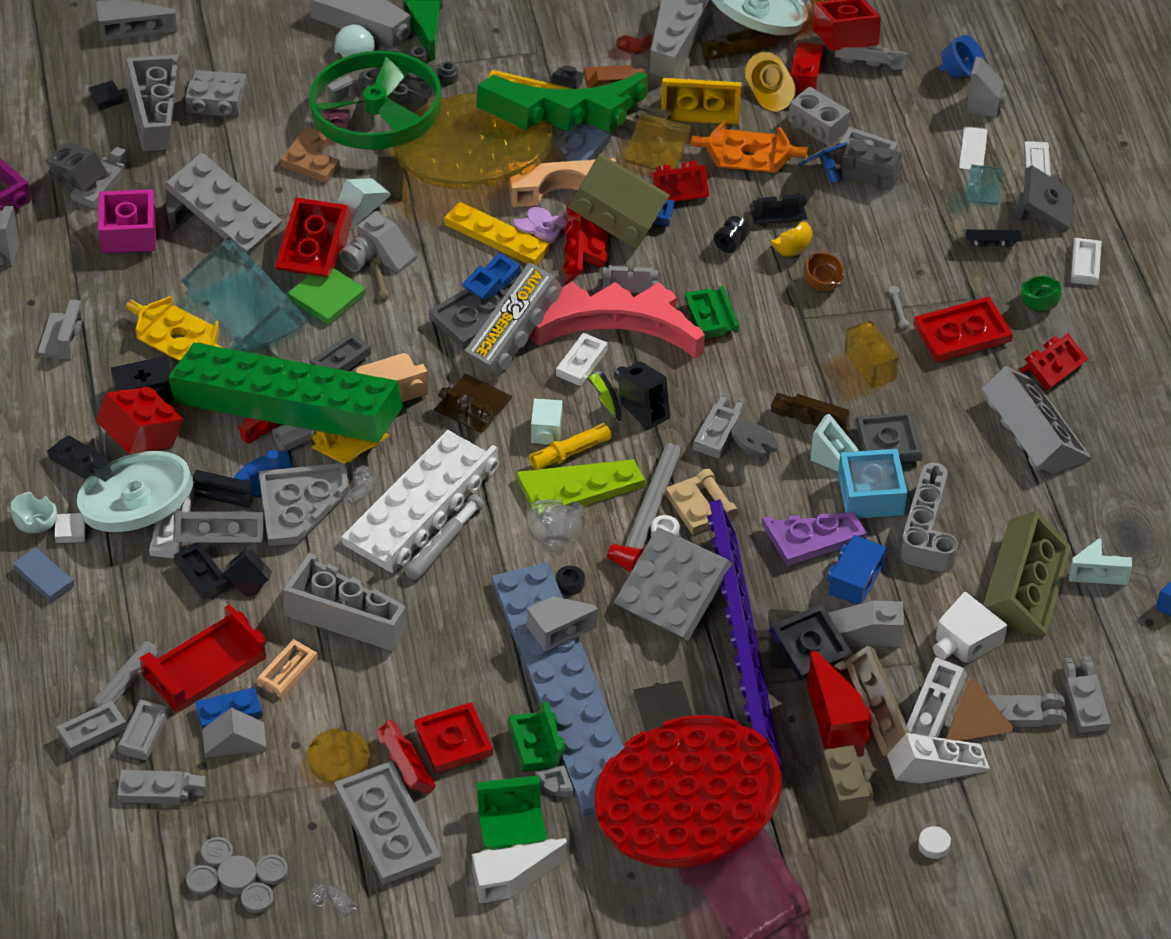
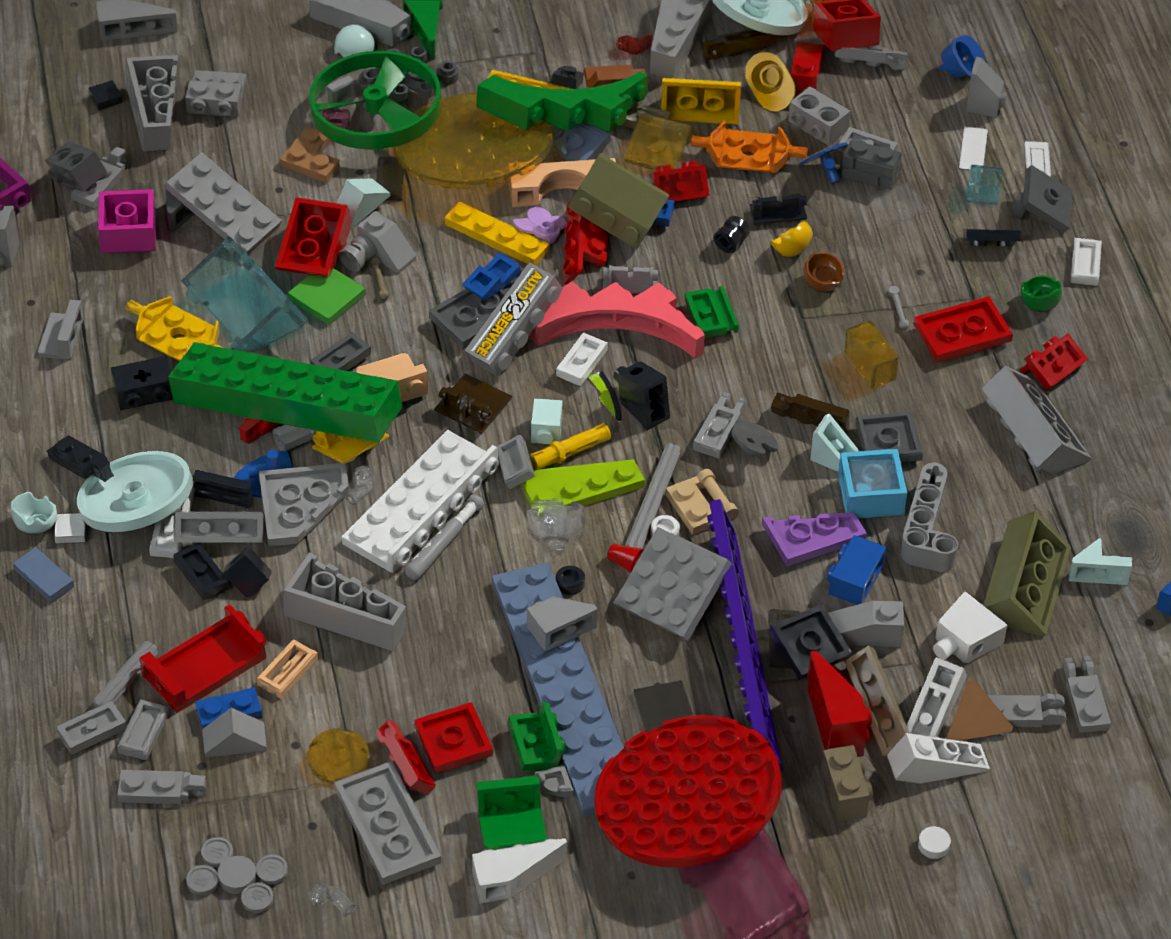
red brick [96,387,183,454] -> none
none -> light grey tile [496,434,535,489]

